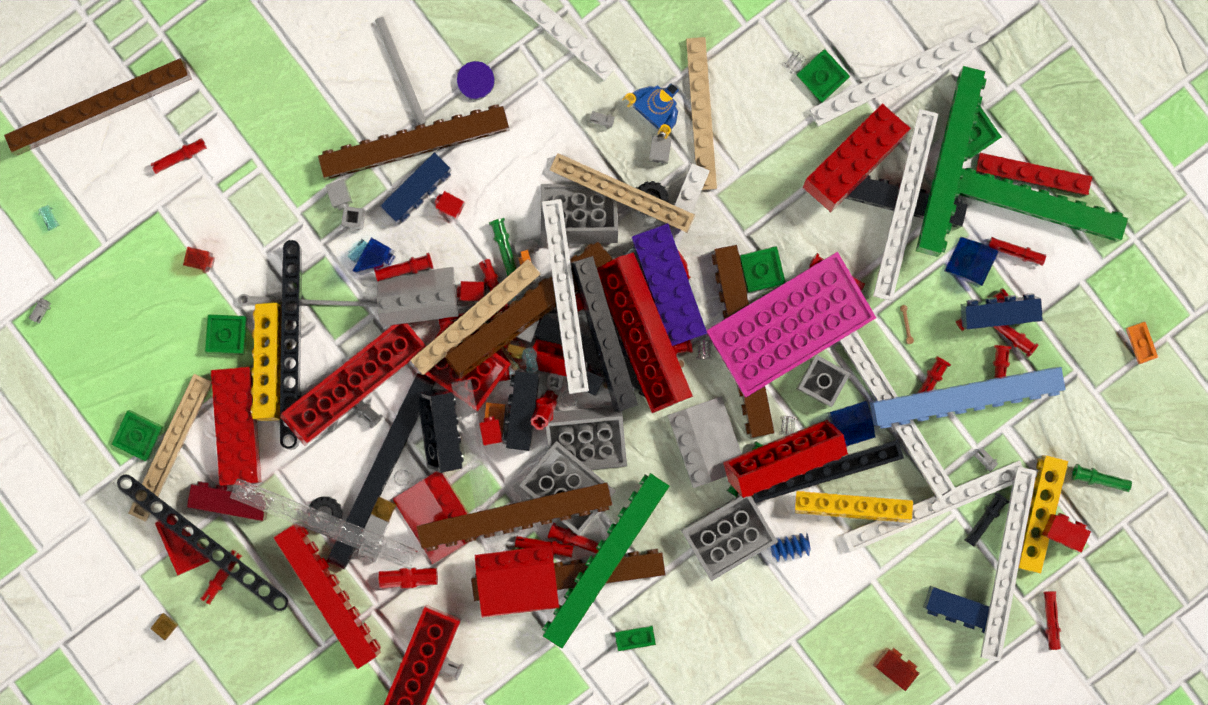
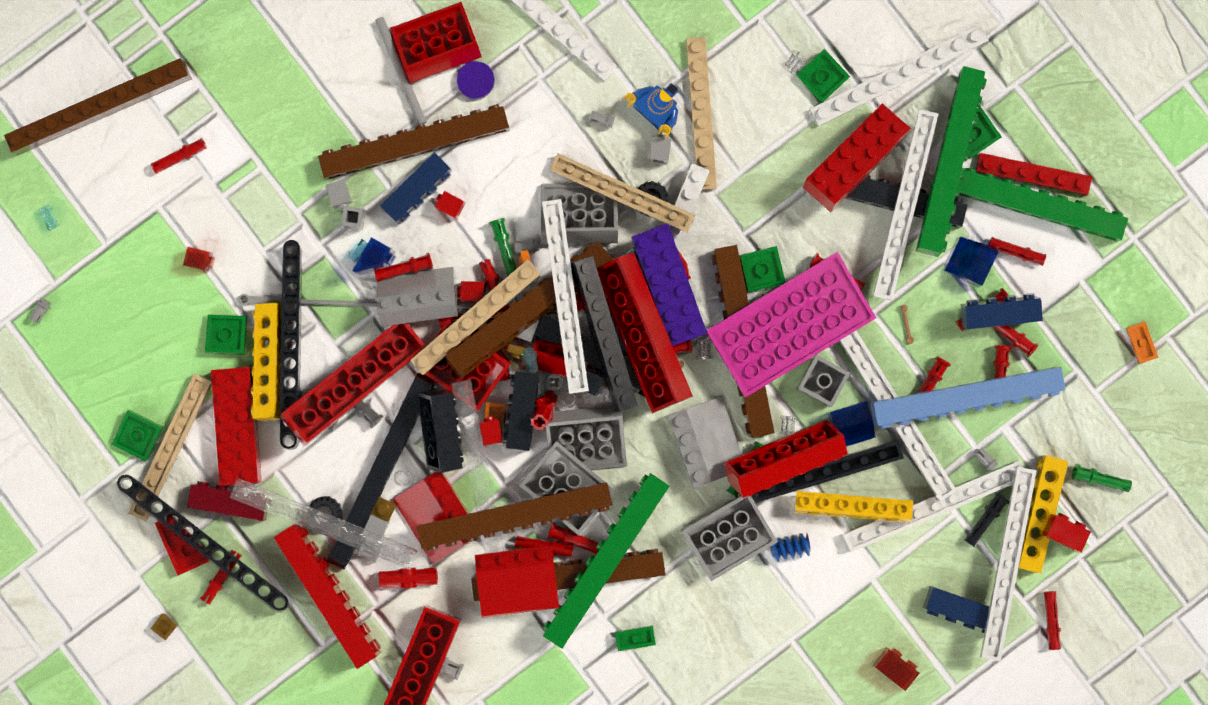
none -> red slope [390,1,482,83]

